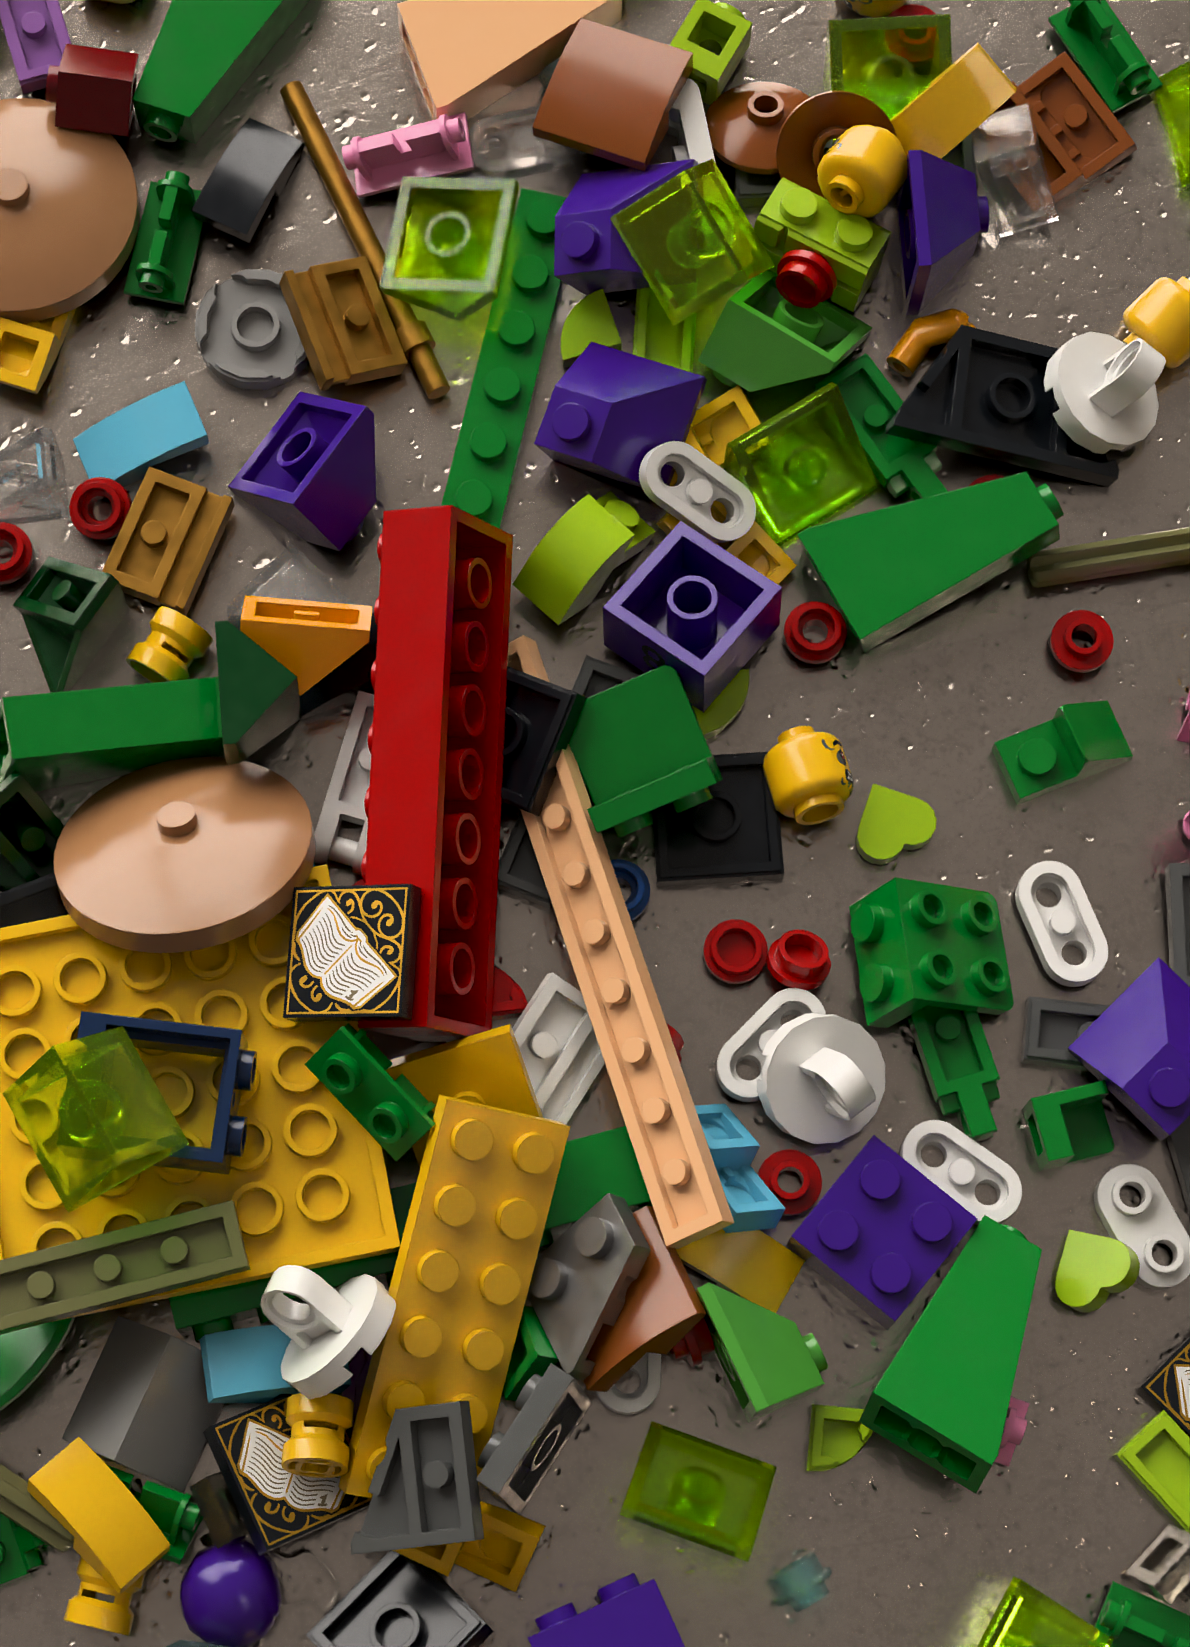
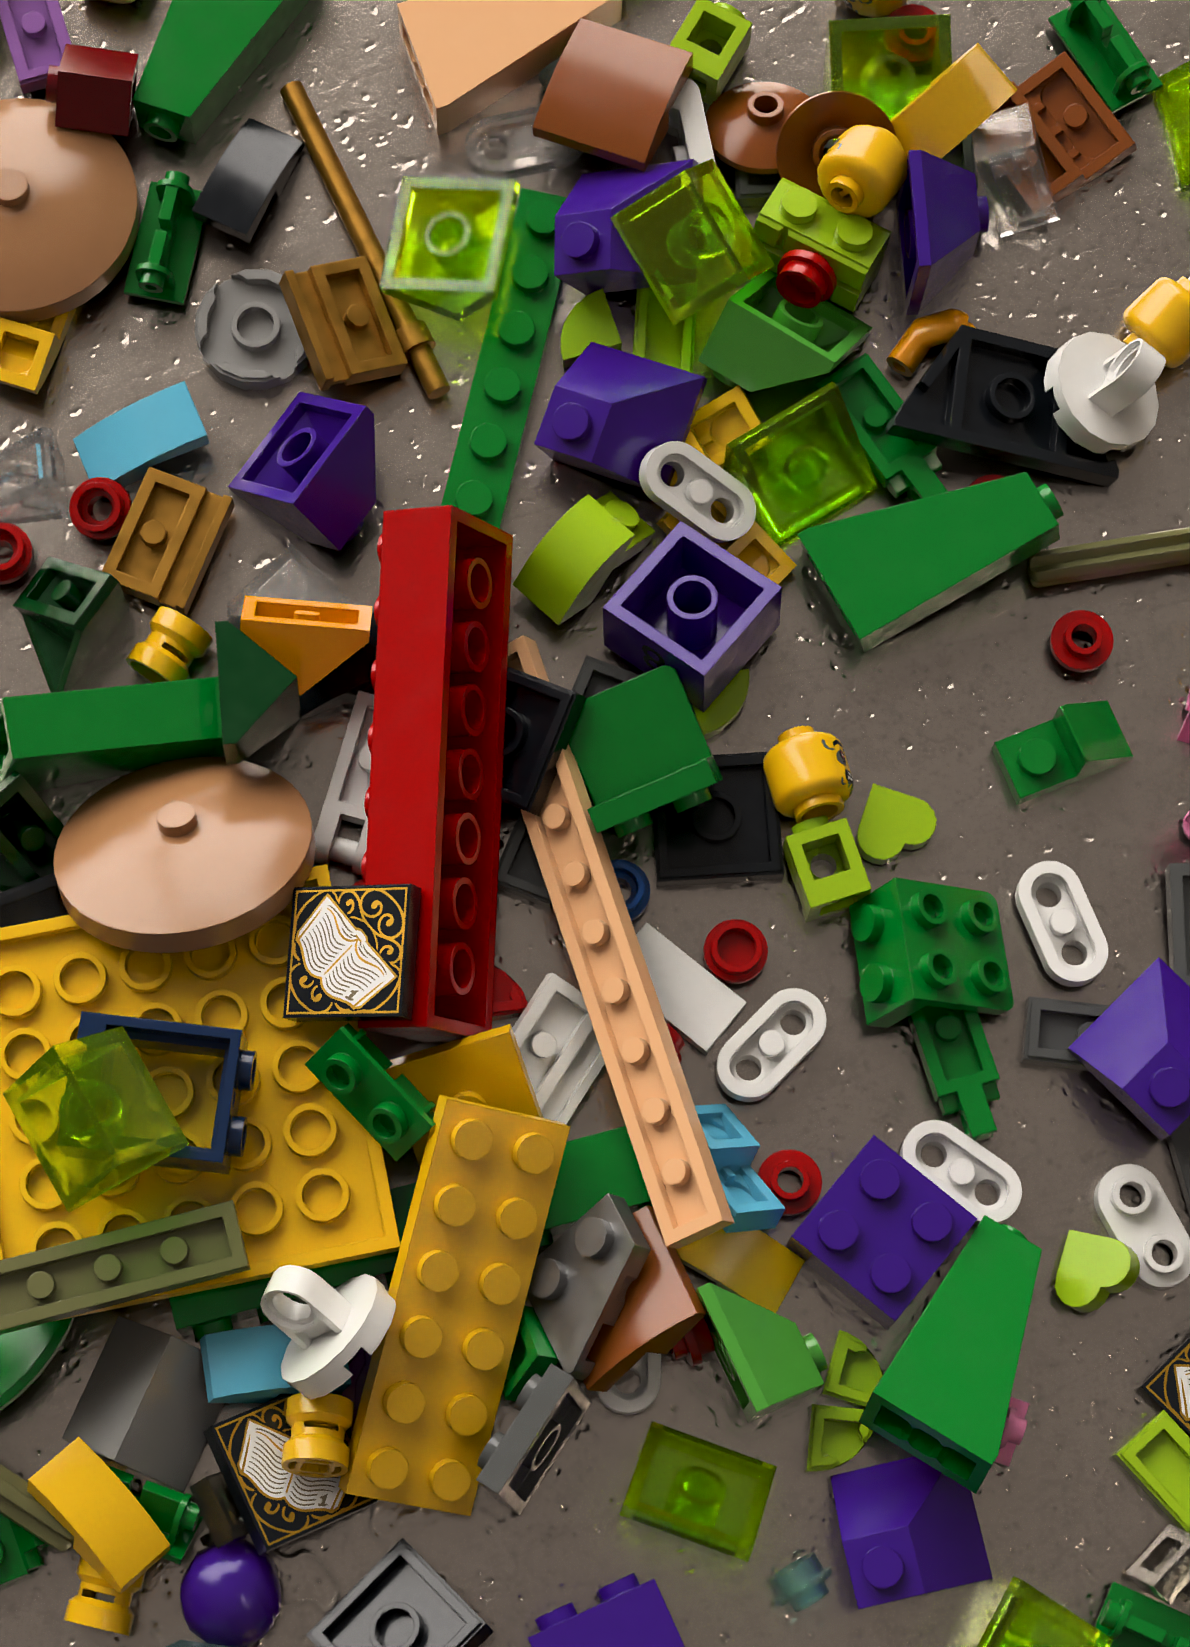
bright pink hinge [342,112,474,198] -> none
dark grey wing [350,1401,484,1555] -> none
yellow slope [392,1501,546,1592] -> none
white tile [757,1013,886,1144] -> none
red plate [766,930,831,990] -> none
red plate [783,601,847,664] -> none
green panel [1022,1080,1115,1171] -> none
none -> white tile [636,922,747,1055]
none -> lime brick [782,816,872,922]
none -> lime tile [820,1330,884,1409]
none -> dark purple slope [830,1456,993,1609]

